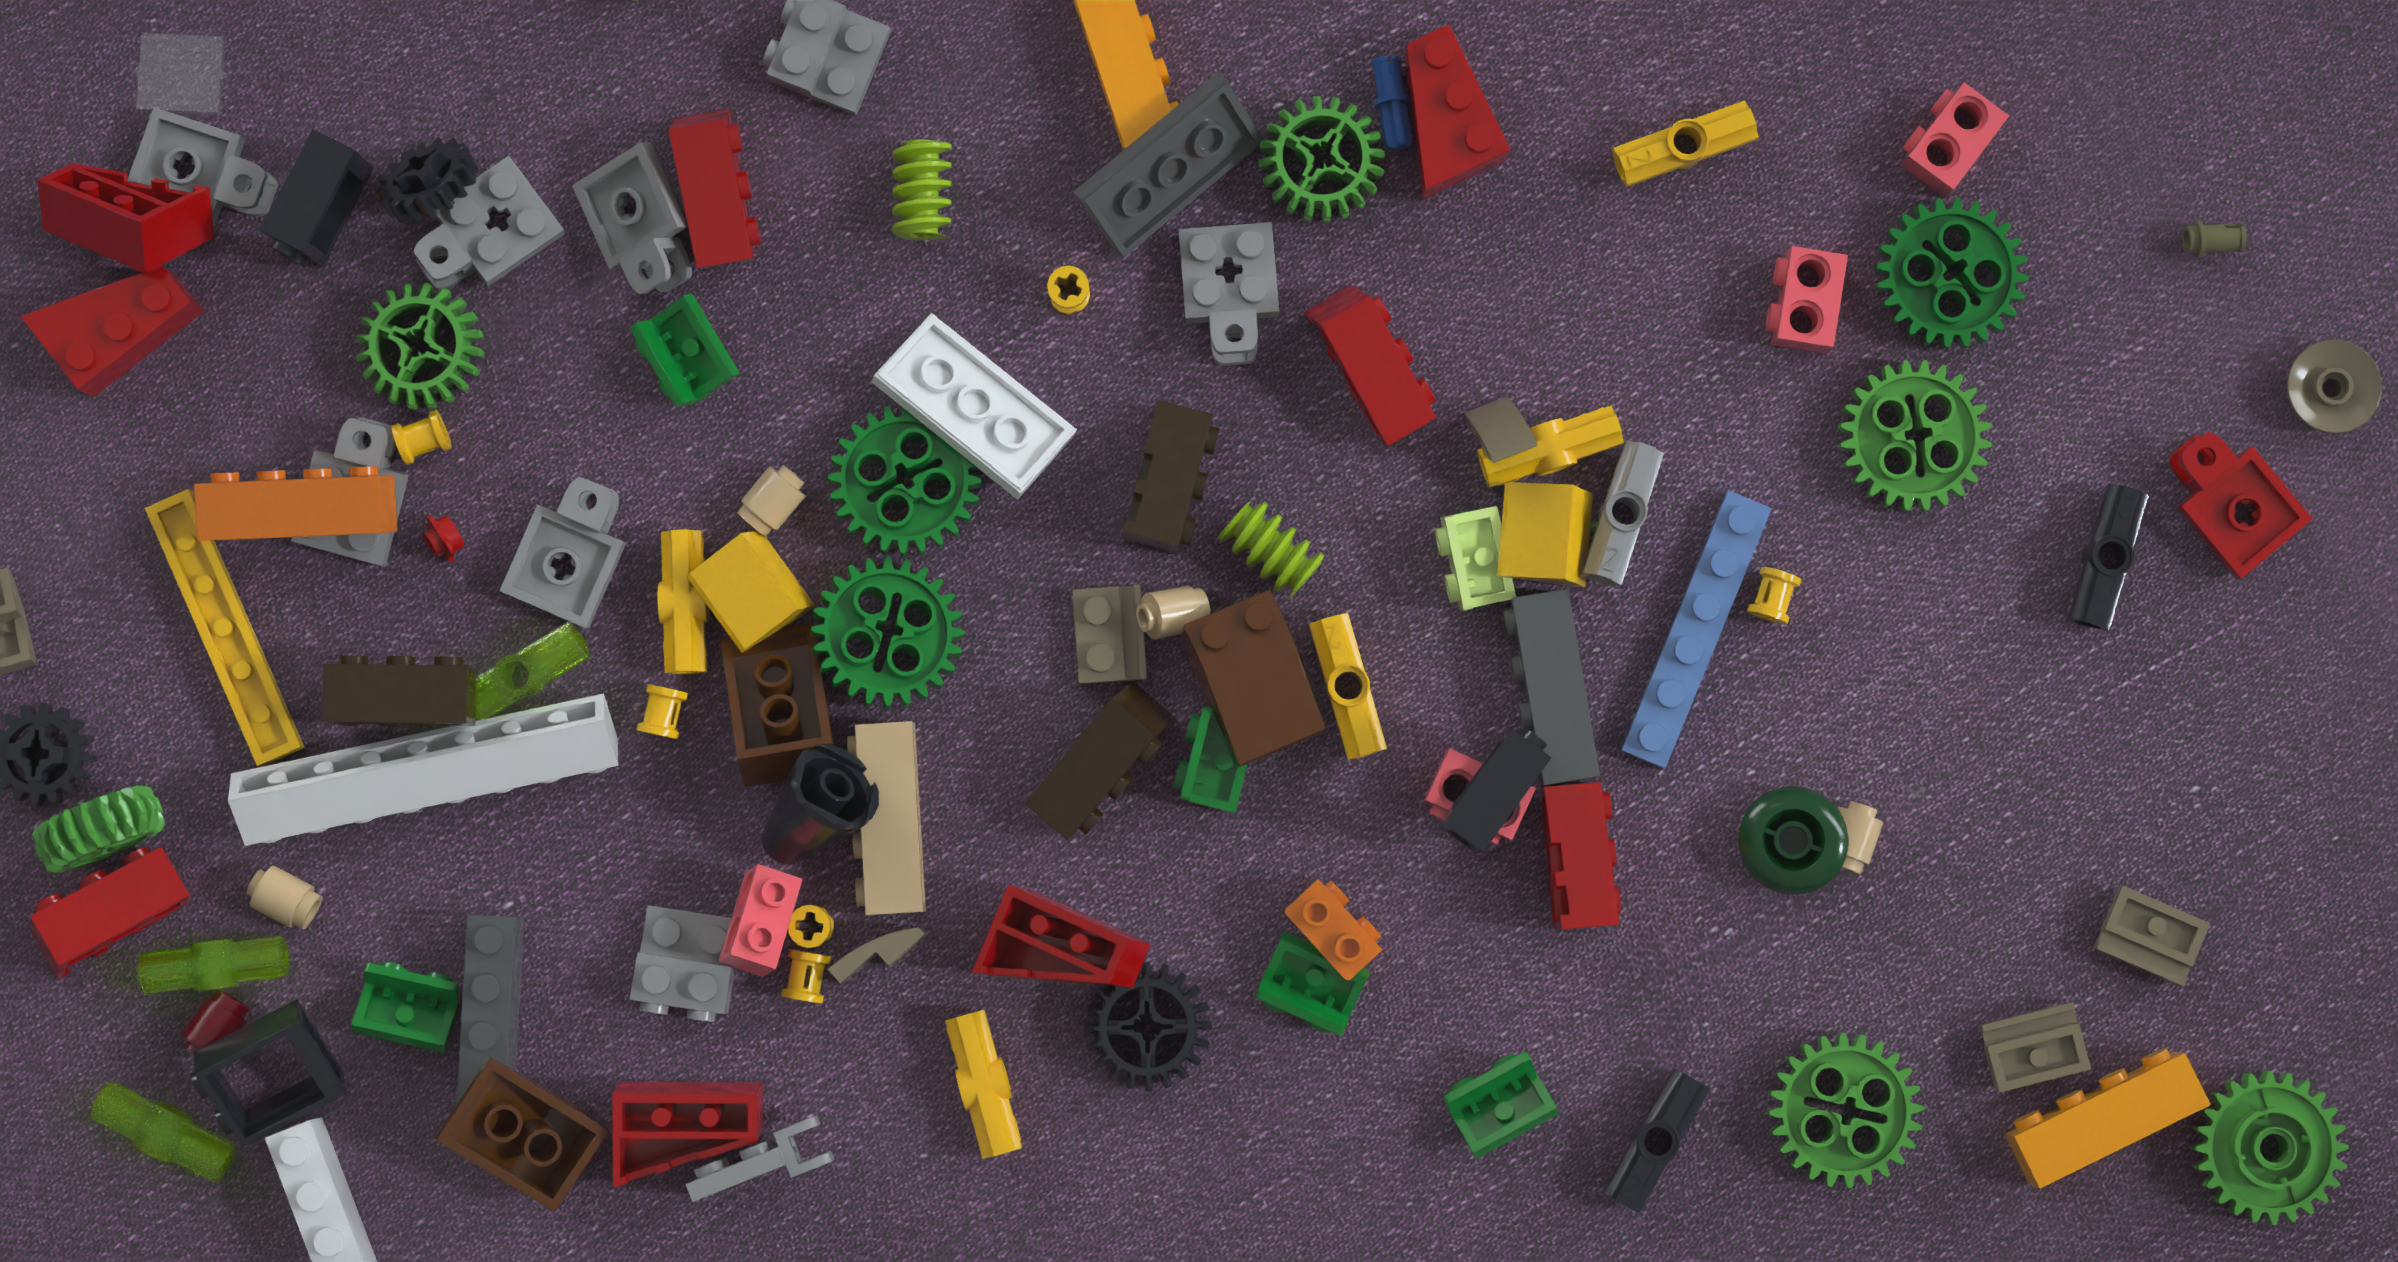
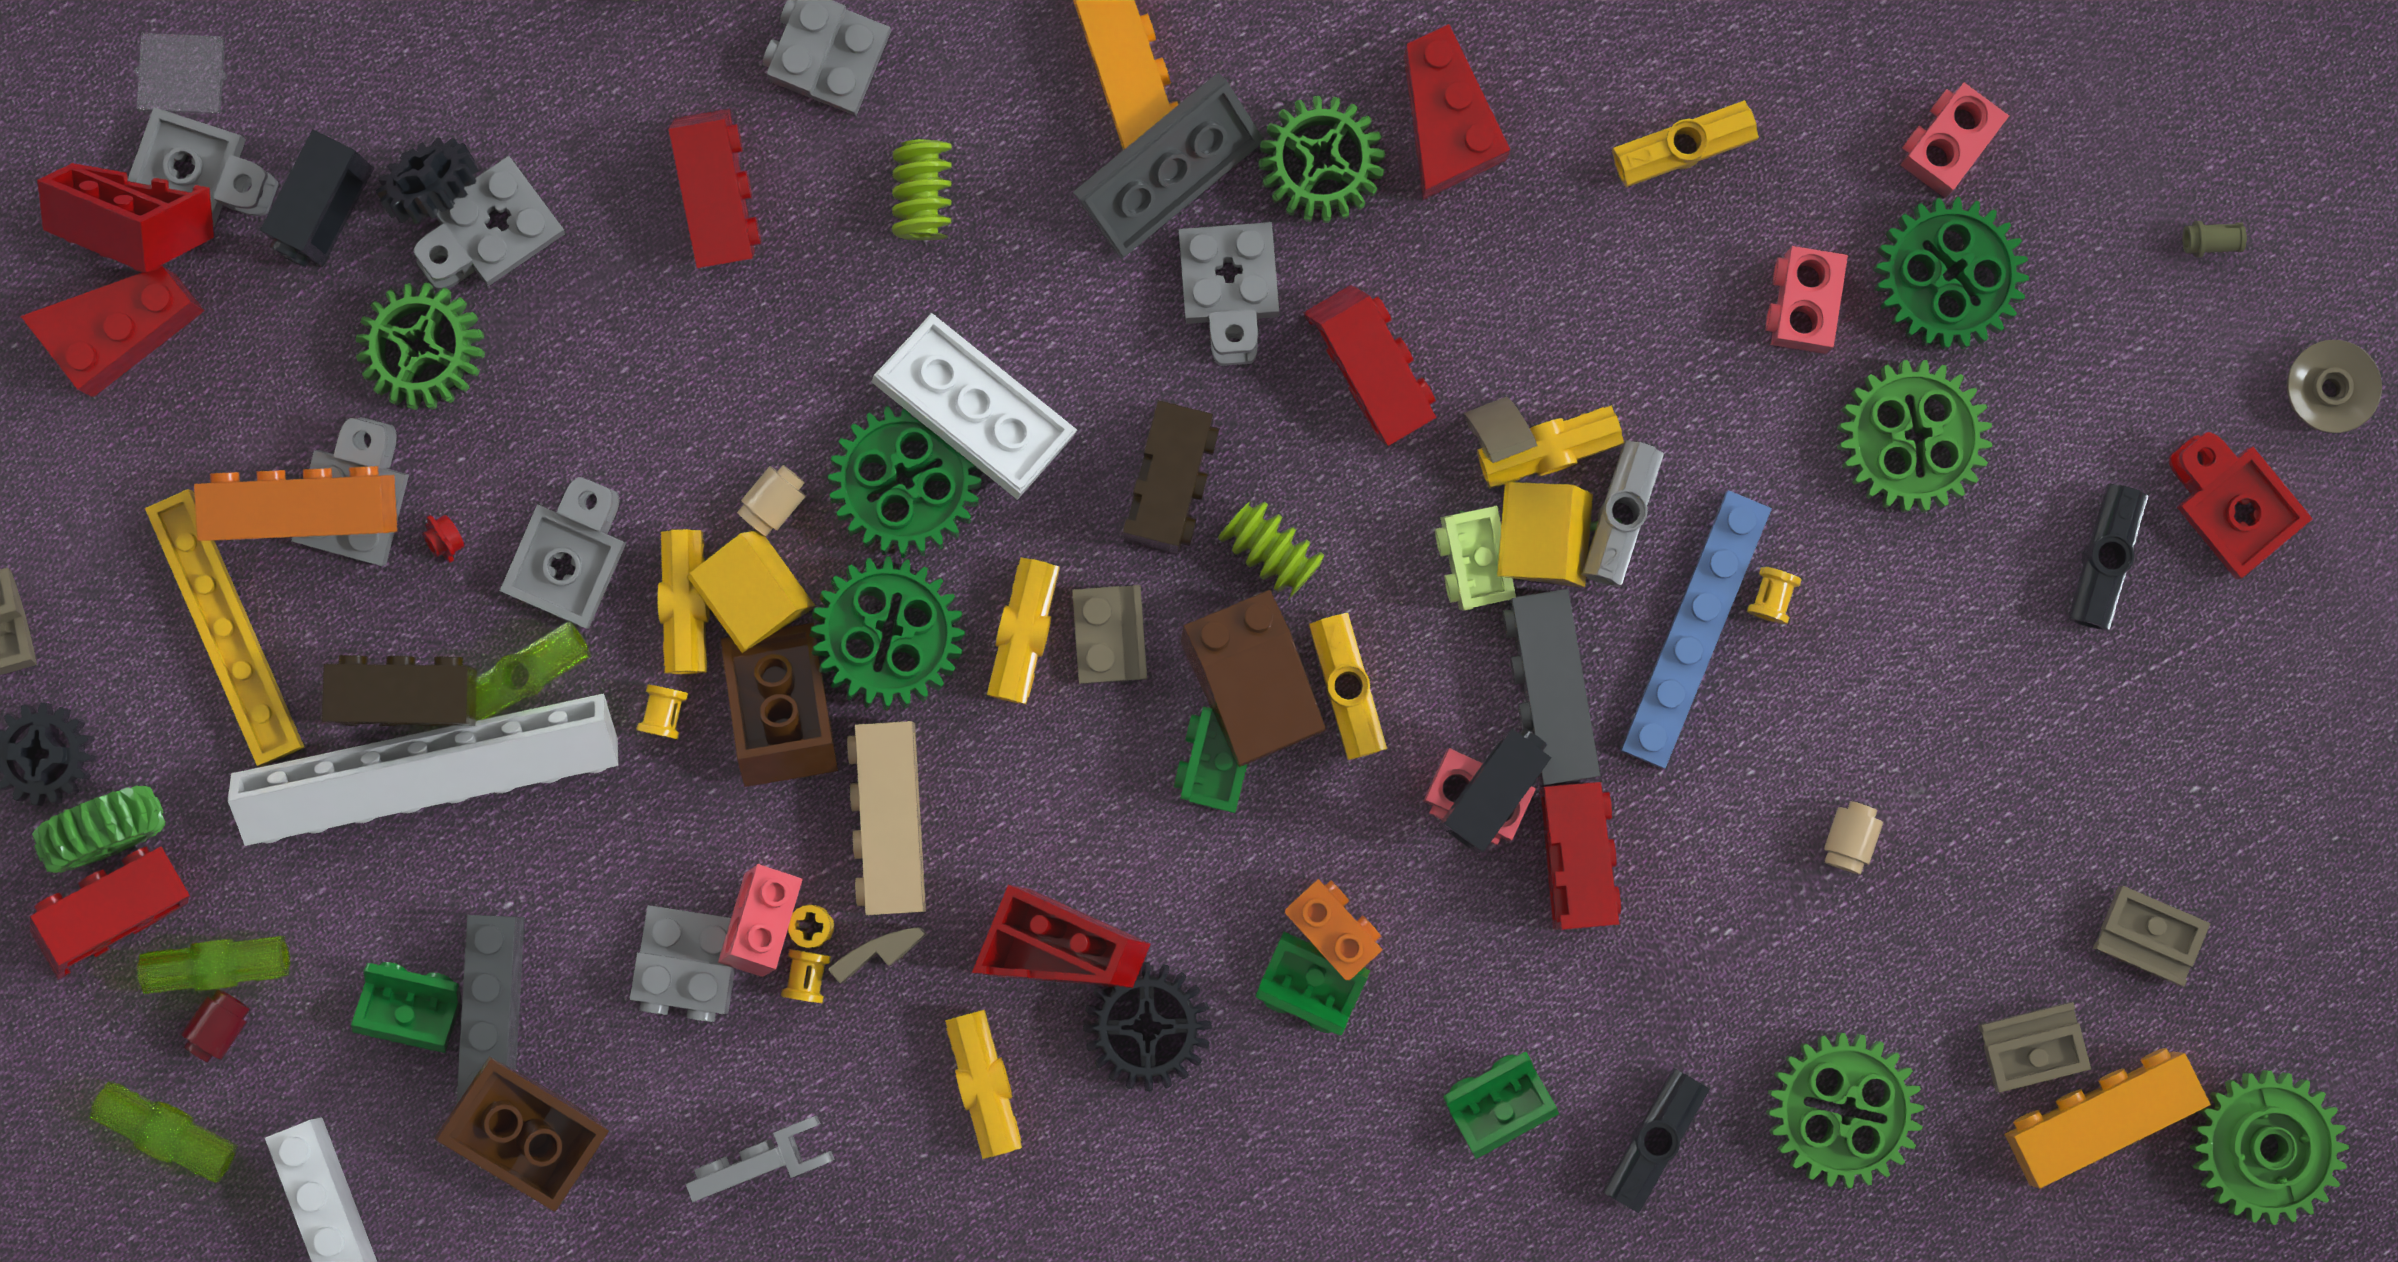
black window [190,999,346,1147] -> none
tan brick [246,865,322,930] -> none
yellow bush [391,409,452,465] -> none
light grey plate [572,142,692,294] -> none
red wedge [612,1082,763,1188] -> none
green bracket [630,294,740,407] -> none
black cone [761,744,879,865] -> none
dark brown wedge [1024,681,1175,841] -> none
yellow bush [1047,266,1090,315] -> none
tan brick [1136,585,1210,640] -> none
blue axle [1371,55,1412,151] -> none
dark green hat [1738,786,1849,895] -> none
none -> yellow piece [987,557,1060,705]

